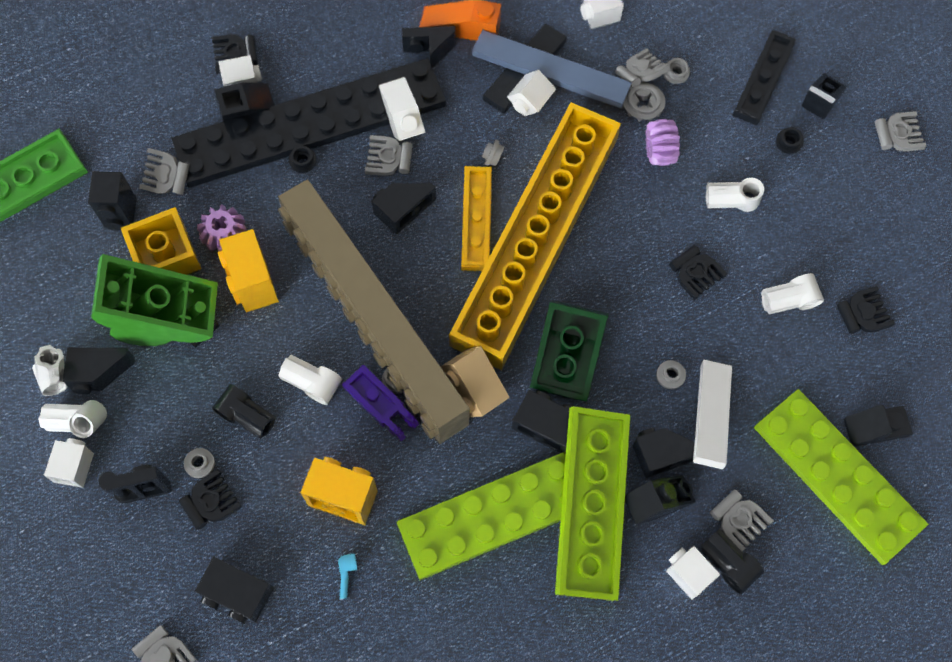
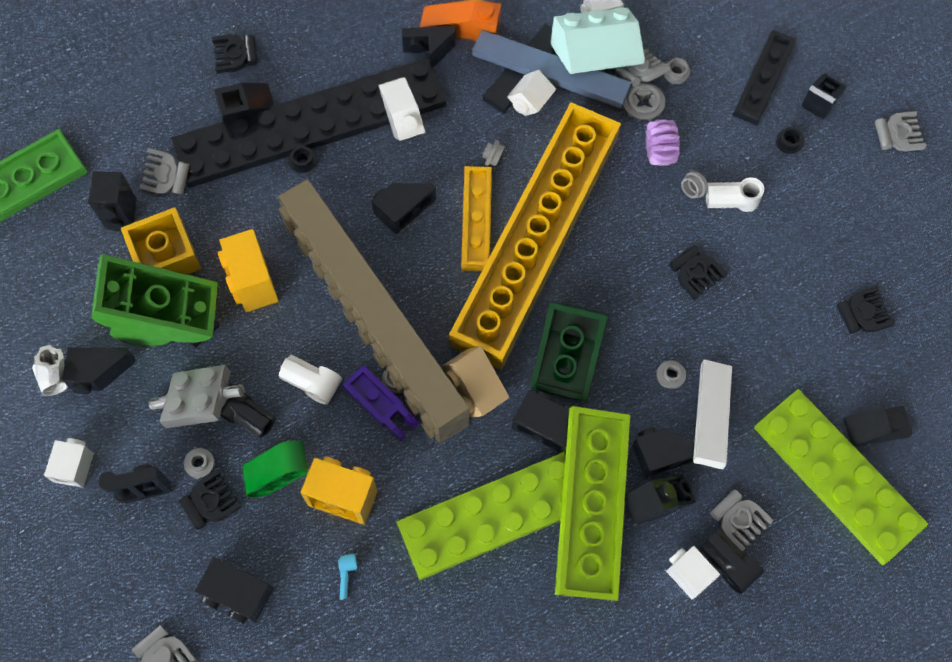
white piece [39,400,107,438] -> none
lavender gear [197,204,247,252] -> none
white brick [219,55,262,87] -> none
light grey piece [365,135,413,176] -> none
white piece [761,273,824,315] -> none
none -> light grey plate [149,365,245,428]
none -> green beam [242,440,308,498]
none -> light aqua slope [550,7,645,74]
none -> light grey plate [681,171,708,198]

